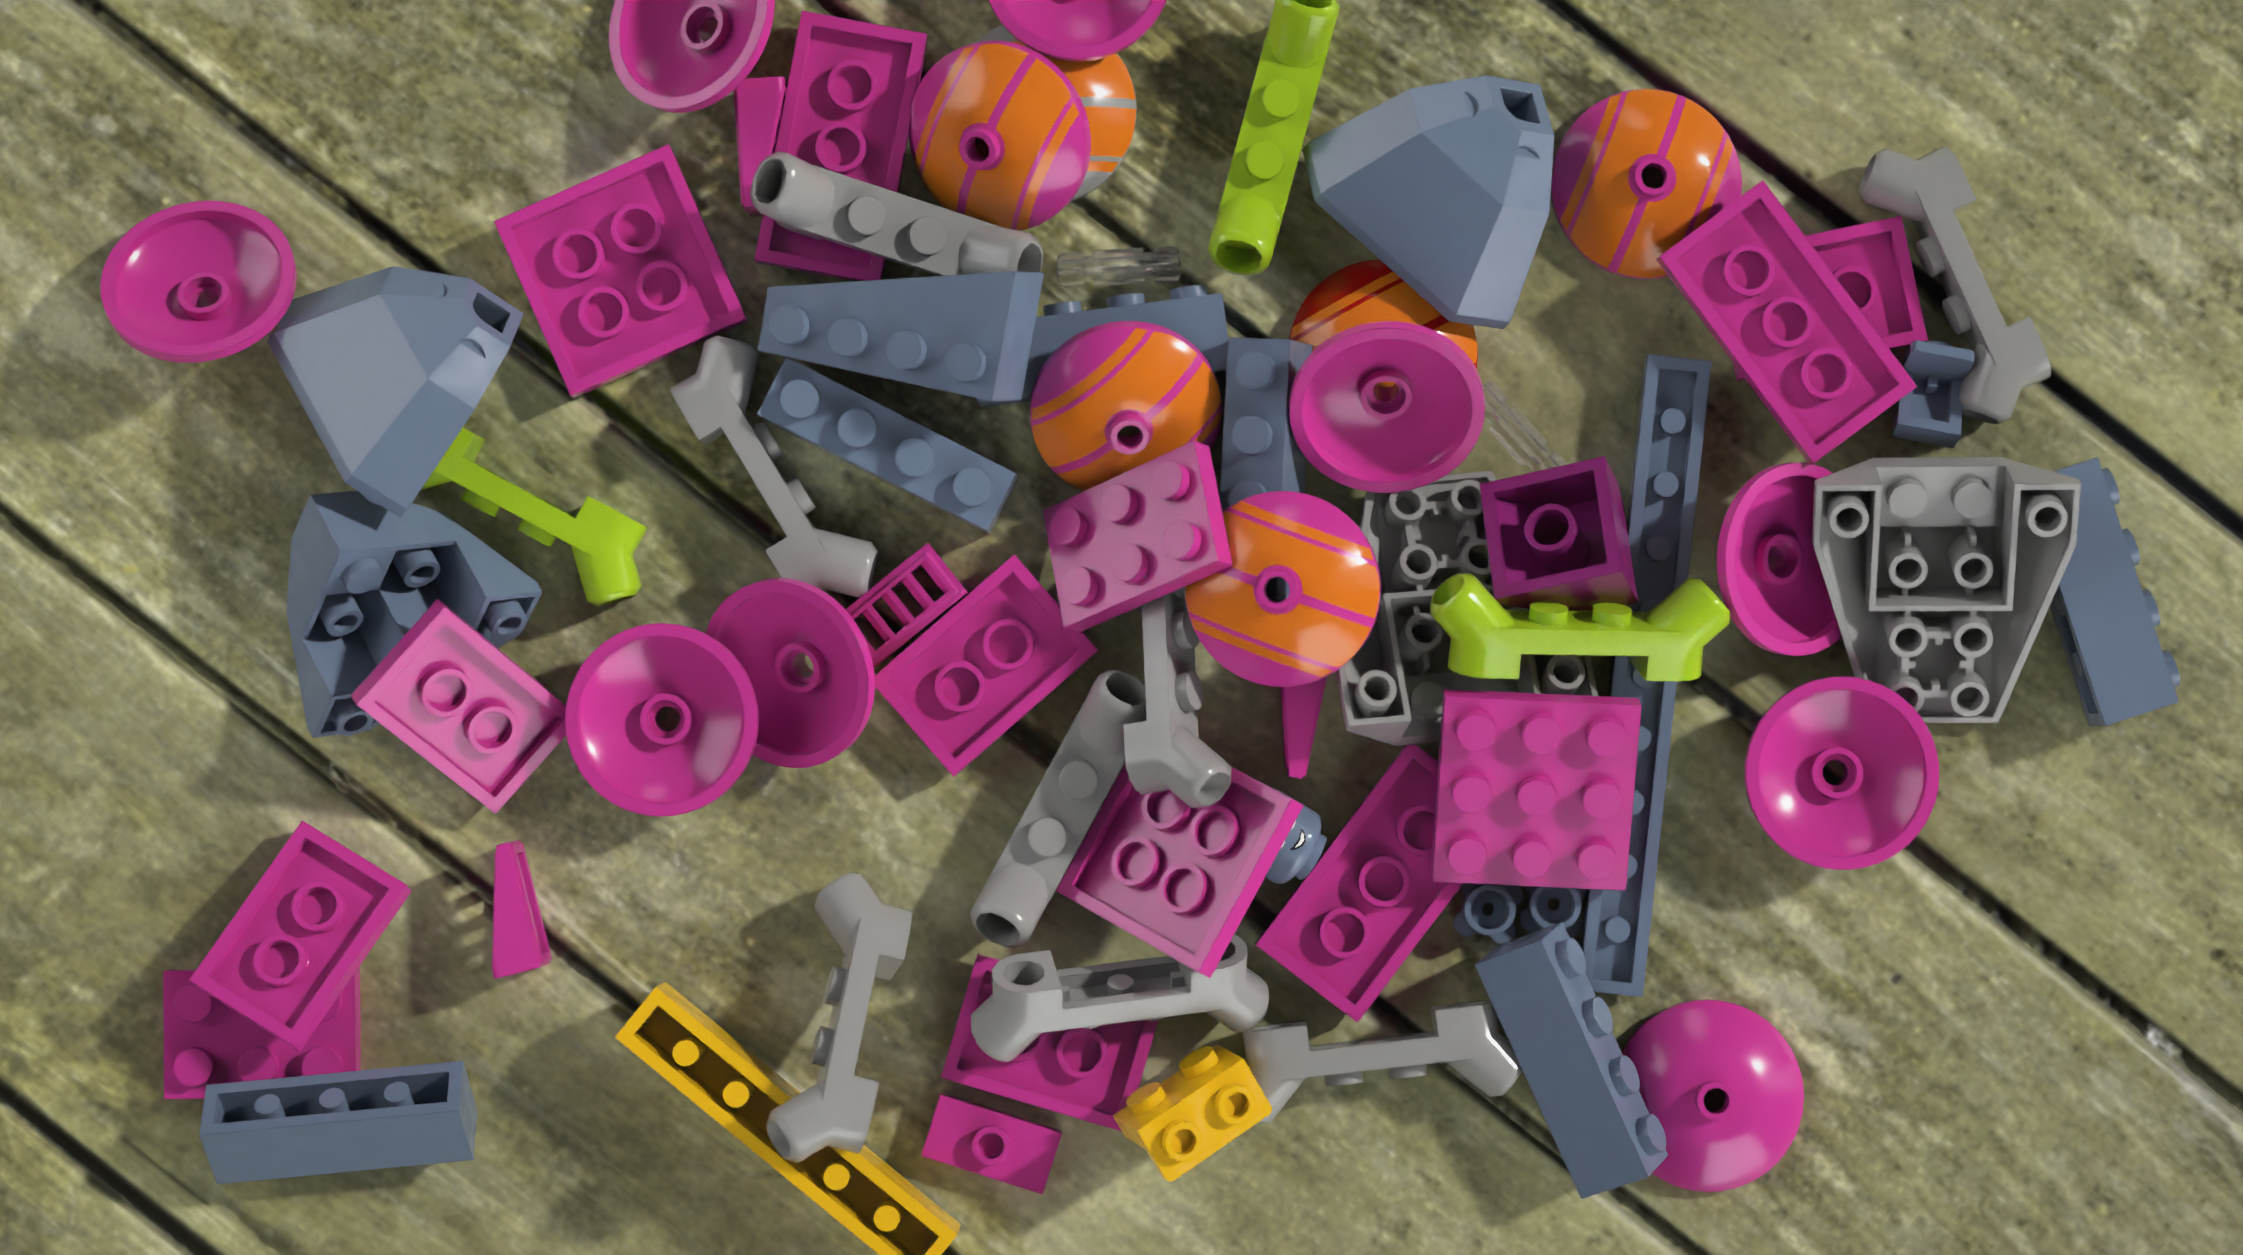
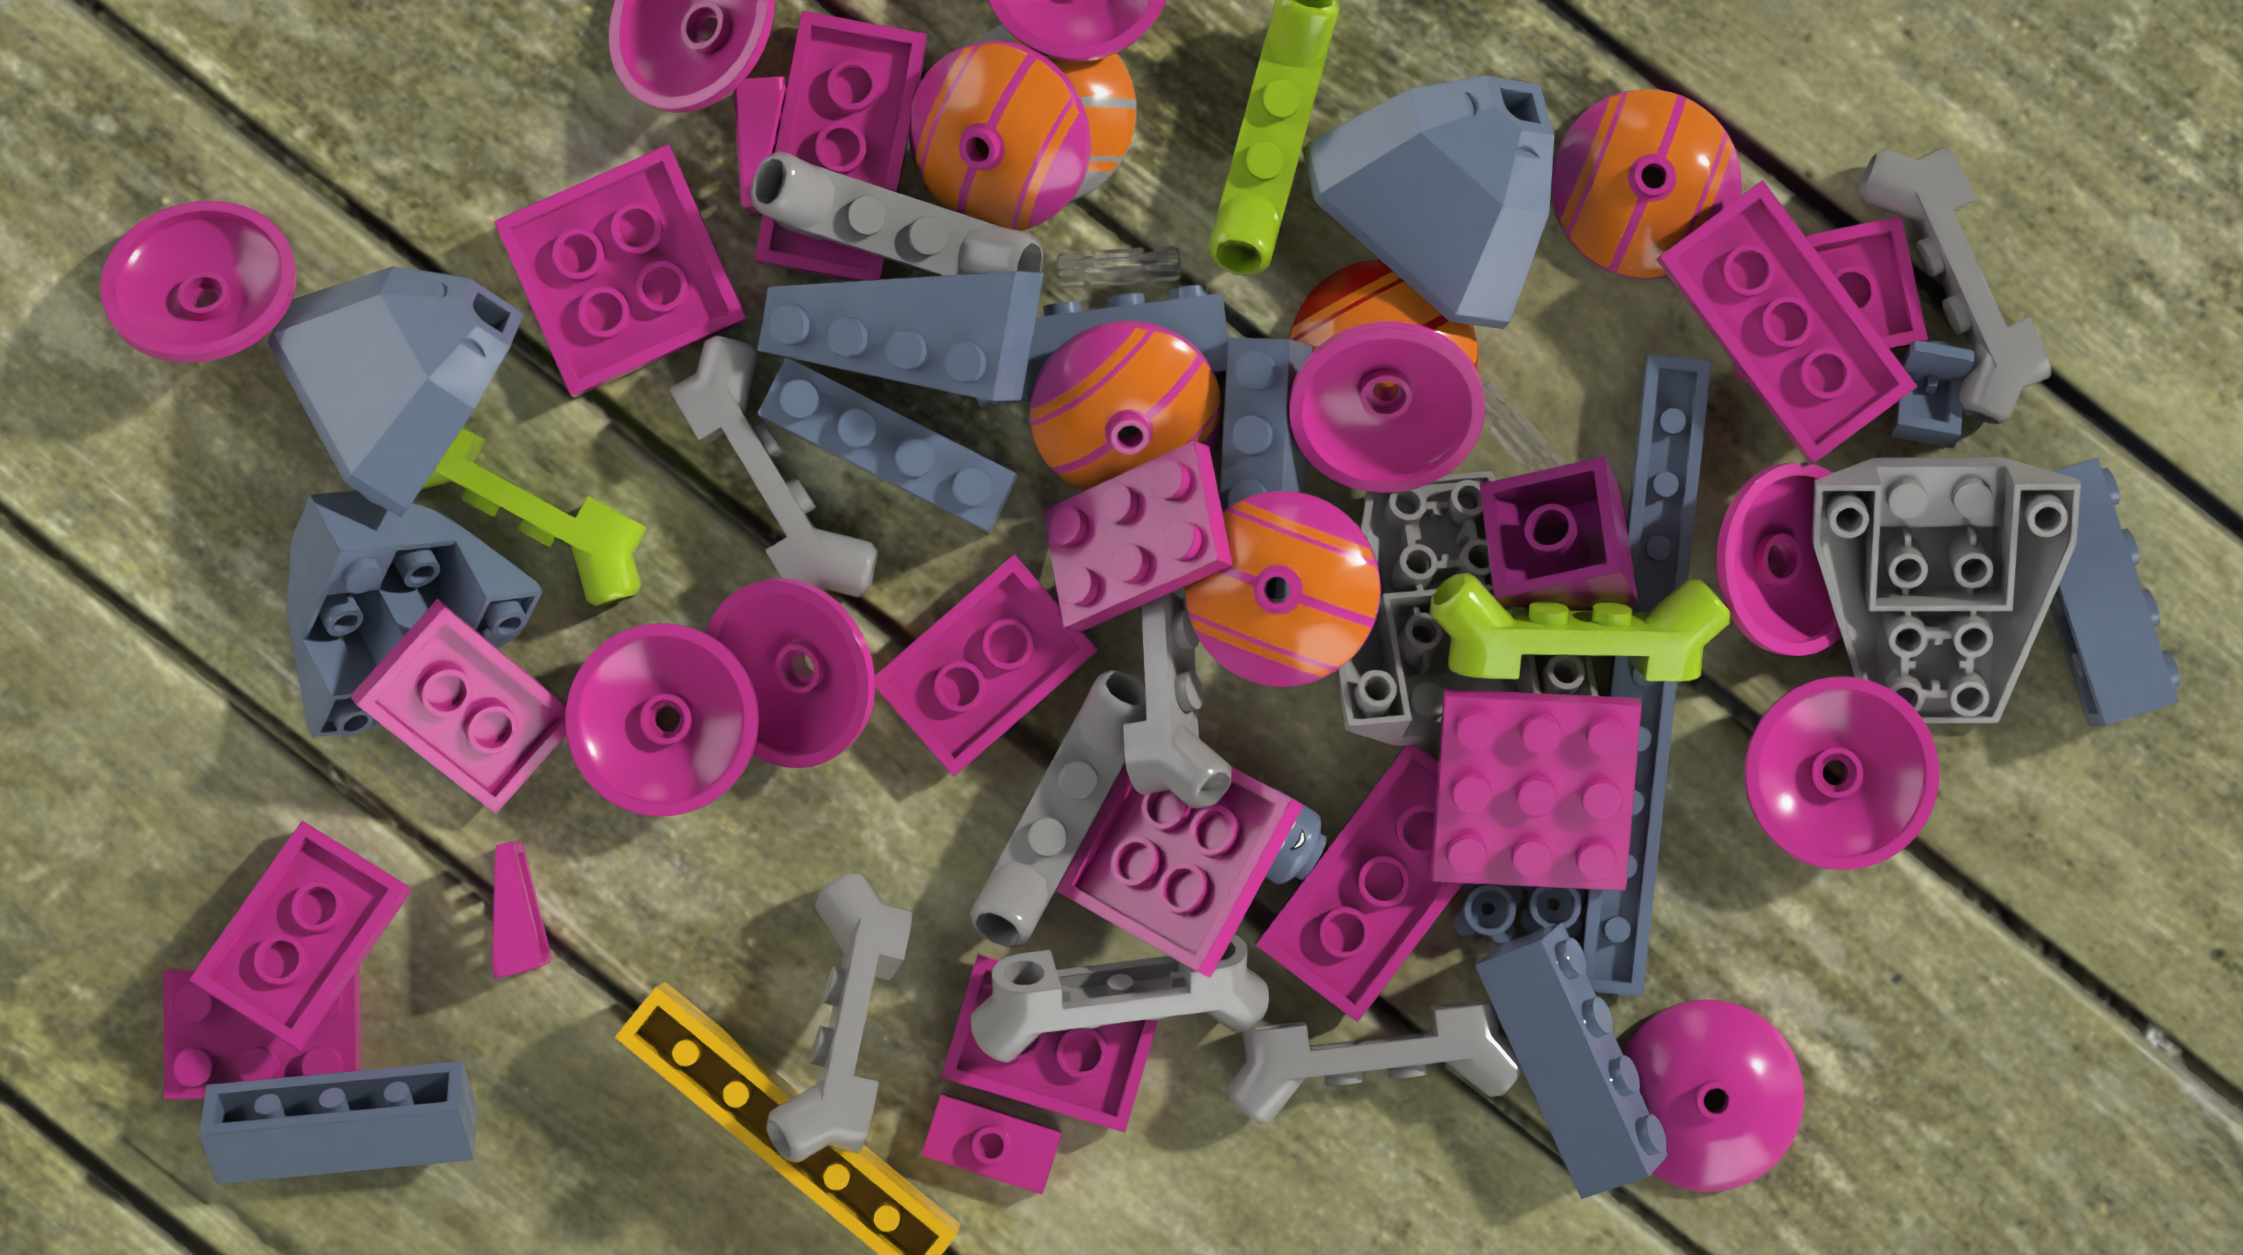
dark pink slope [846,543,969,669] -> none
yellow bracket [1113,1045,1272,1182] -> none
dark pink slope [1280,676,1327,779] -> none

